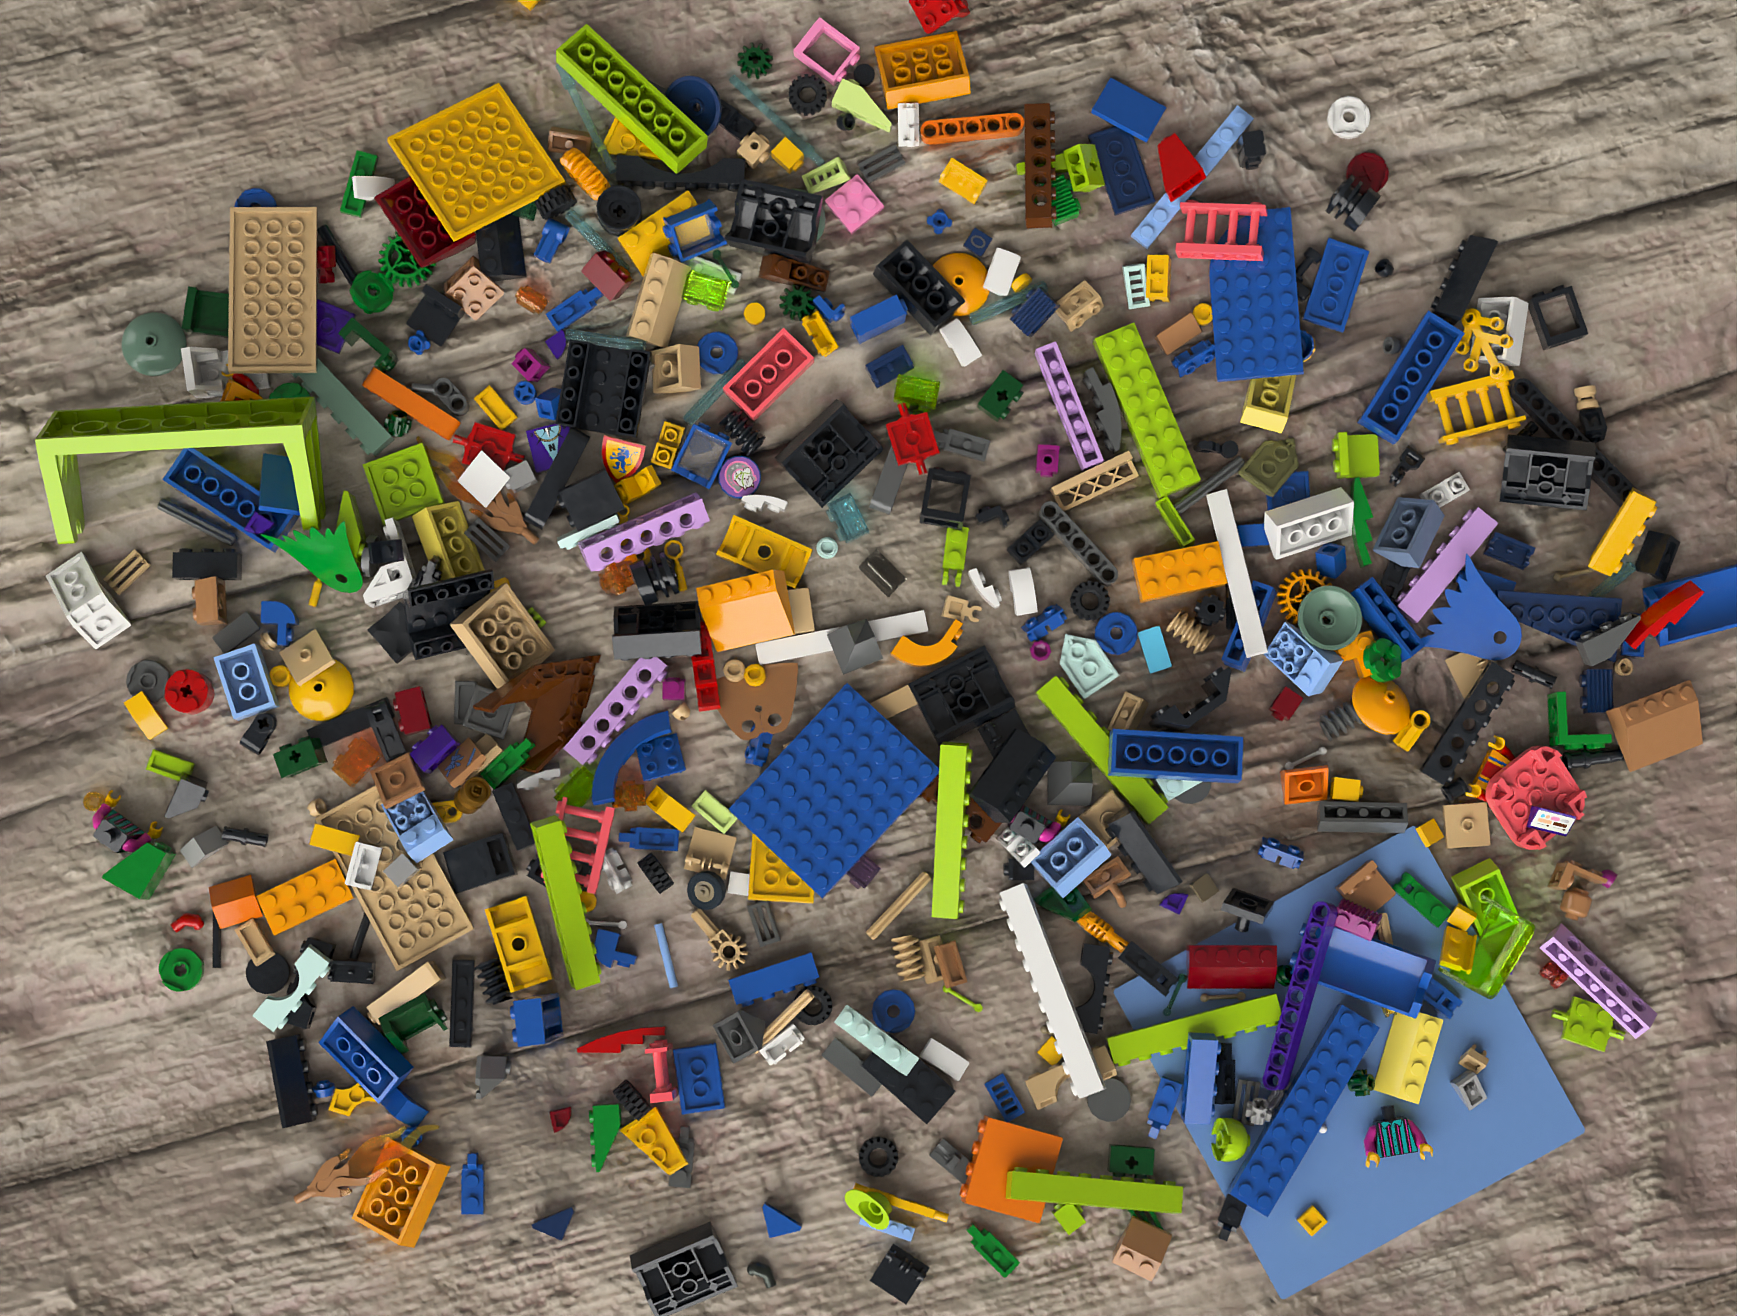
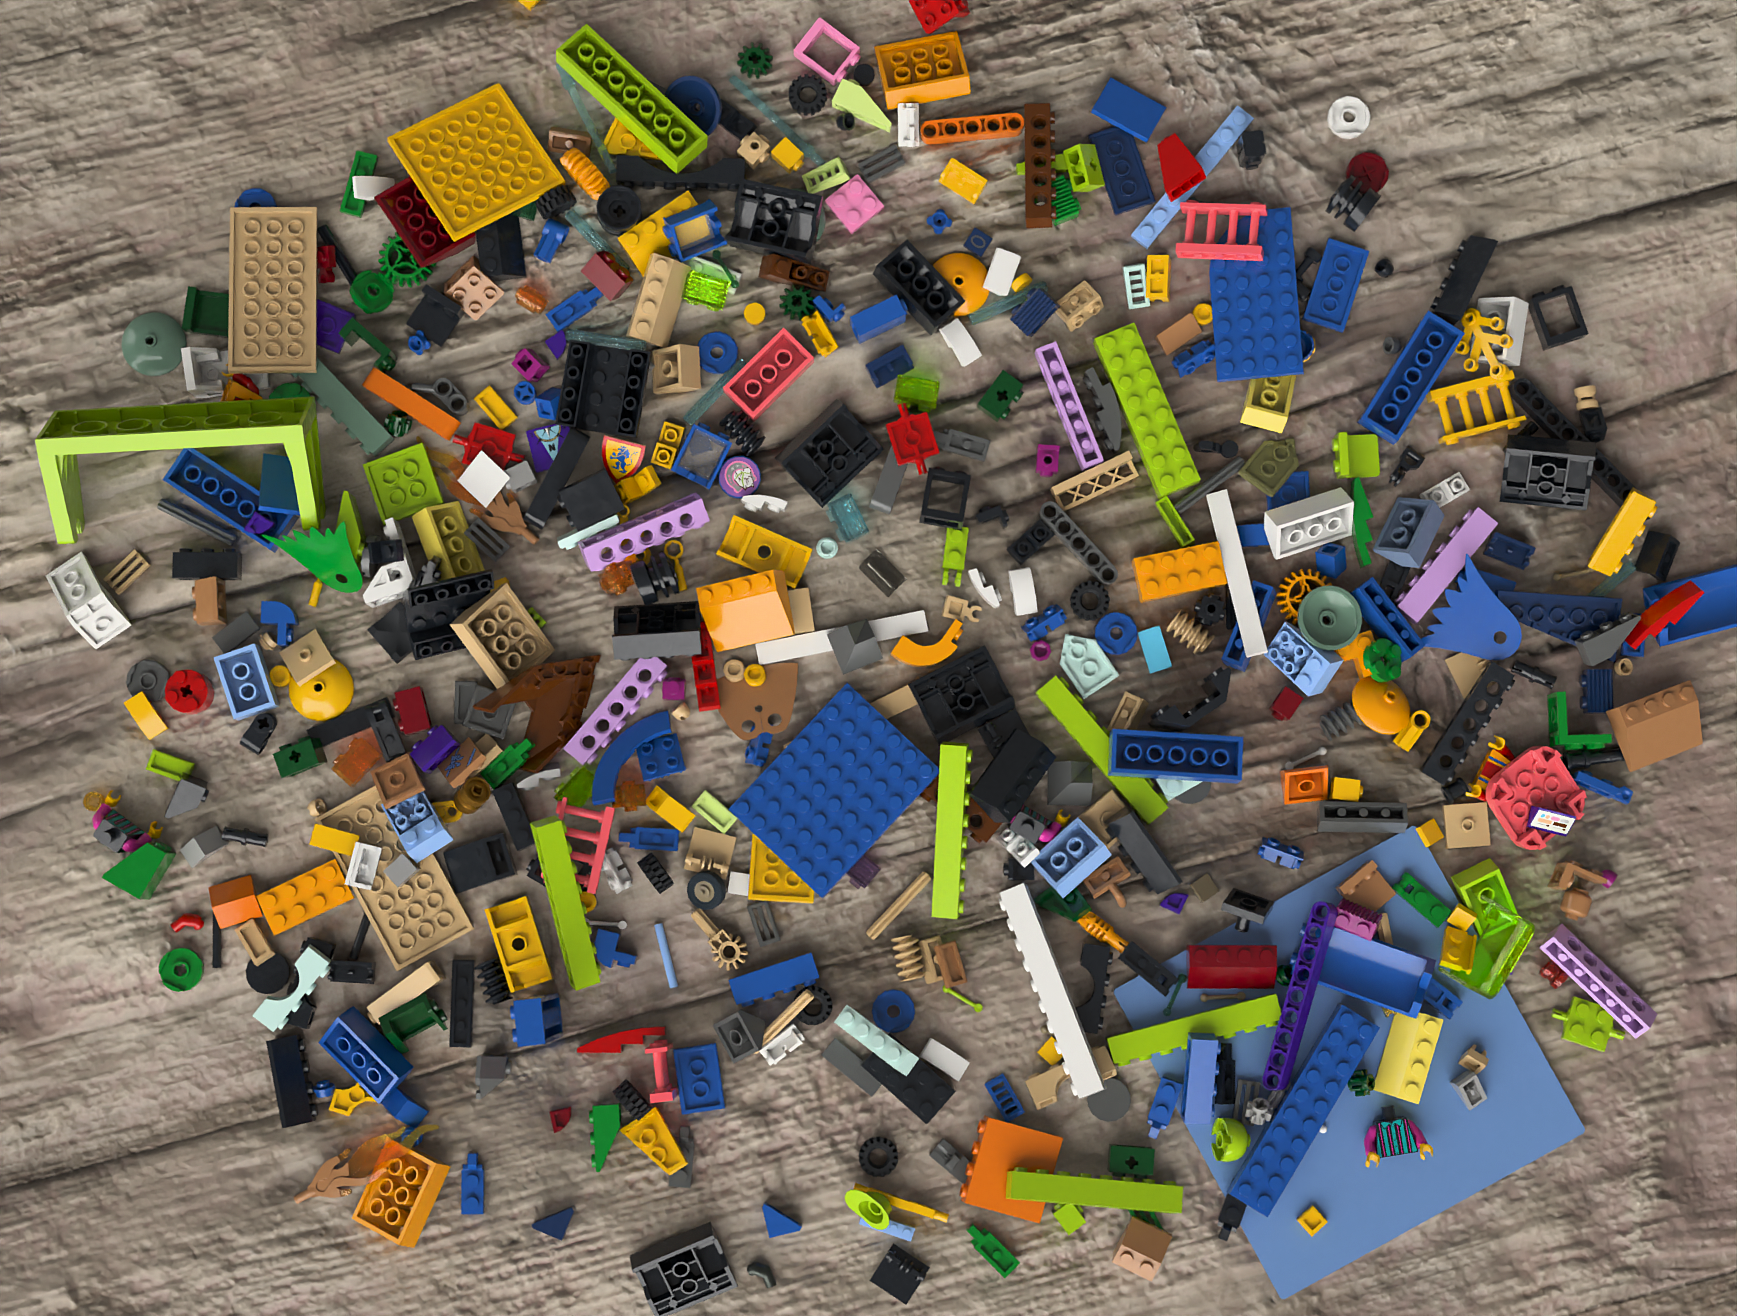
none -> blue hinge [1572,770,1633,804]

